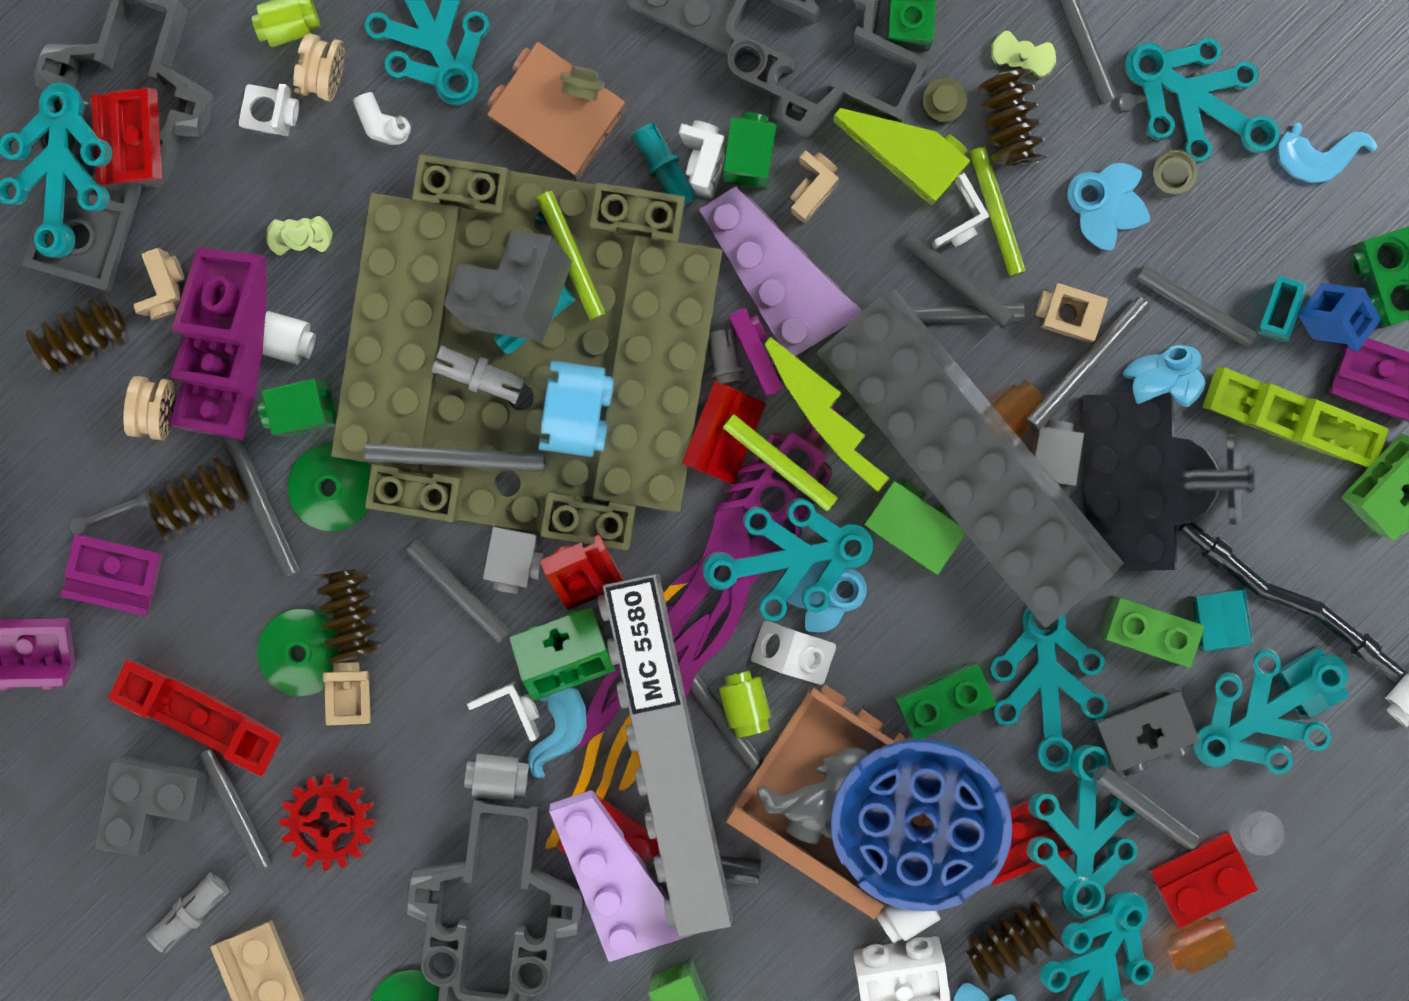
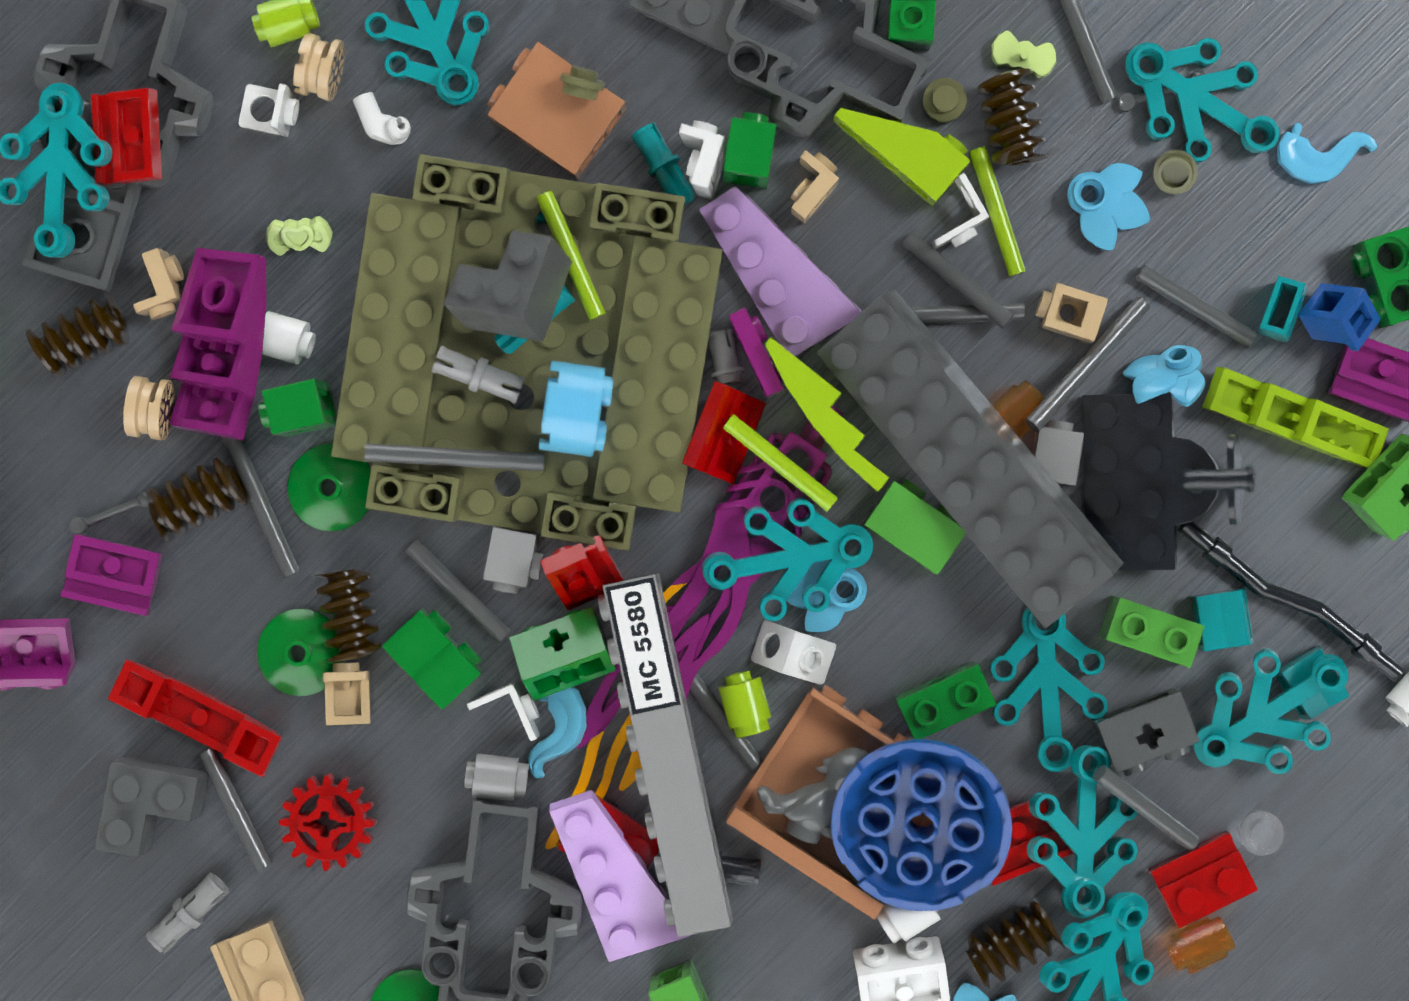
none -> green brick [382,608,483,710]

